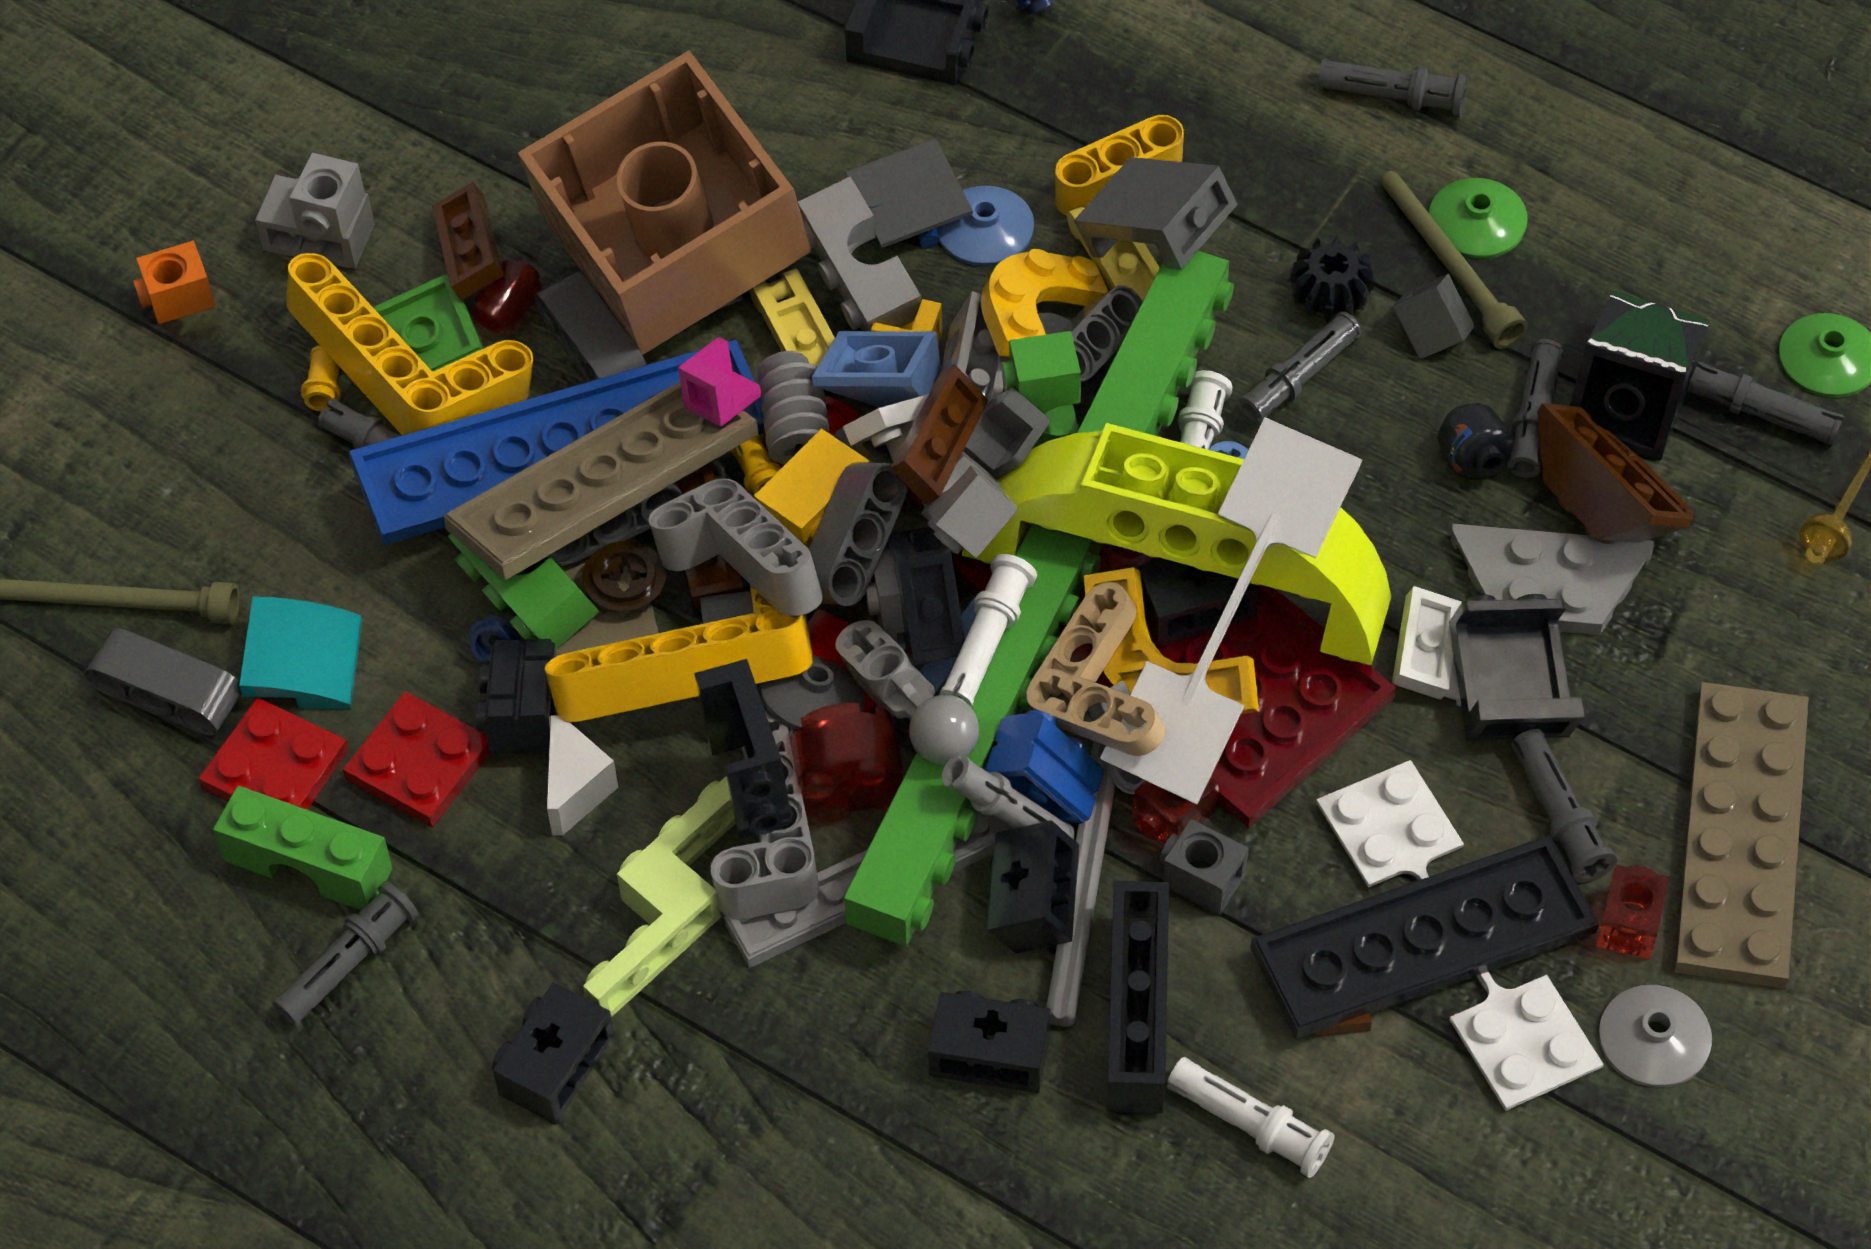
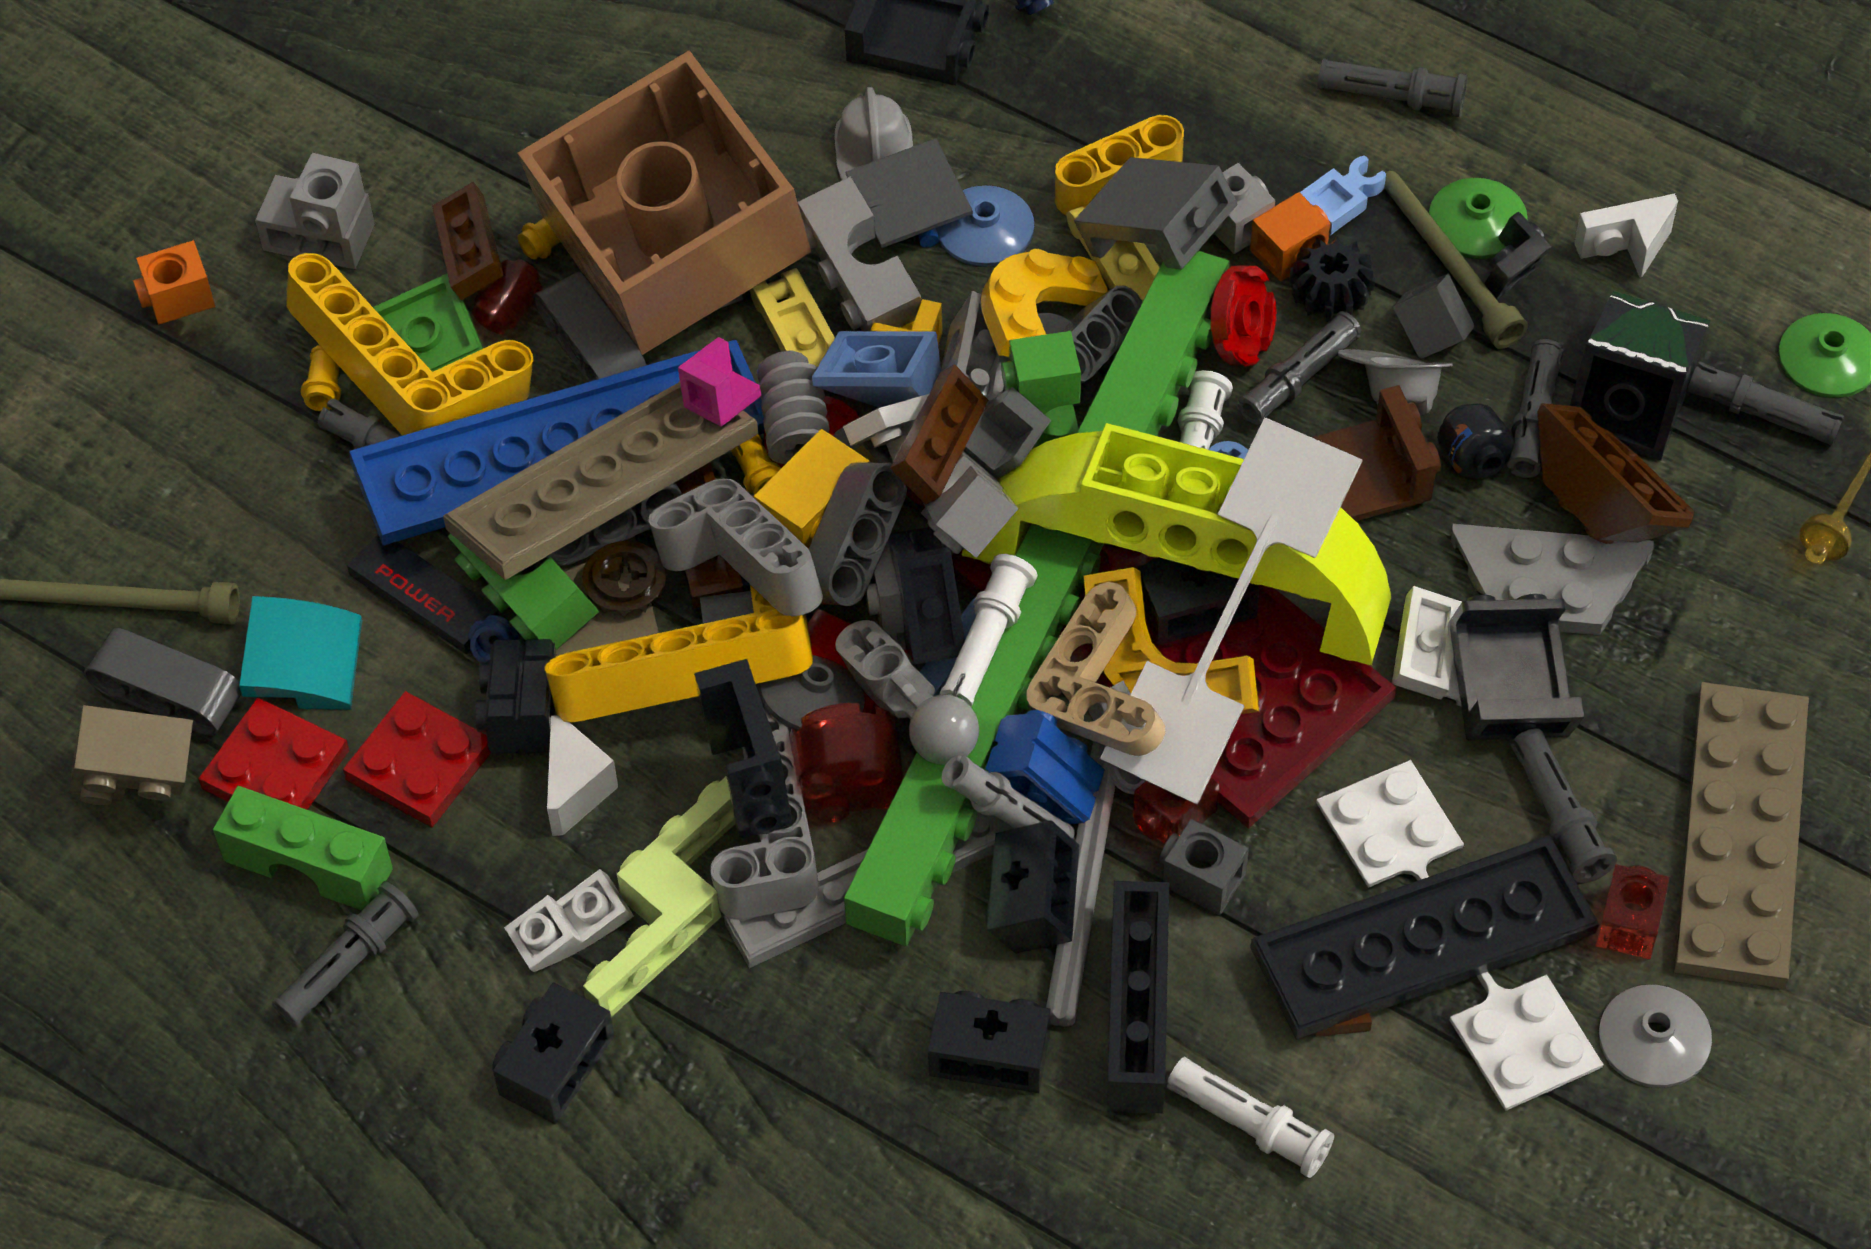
none -> dark tan brick [69,705,193,805]
none -> black tile [347,535,500,654]
none -> white slope [504,869,634,972]
none -> yellow pin [518,218,560,259]
none -> light grey piece [834,87,913,180]
none -> red tile [1211,265,1276,366]
none -> light grey brick [1212,163,1275,254]
none -> orange brick [1250,192,1330,282]
none -> light blue plate [1300,156,1386,235]
none -> reddish brown bracket [1312,385,1441,521]
none -> light grey piece [1338,349,1453,415]
none -> black bracket [1484,212,1552,299]
none -> white slope [1574,194,1678,278]

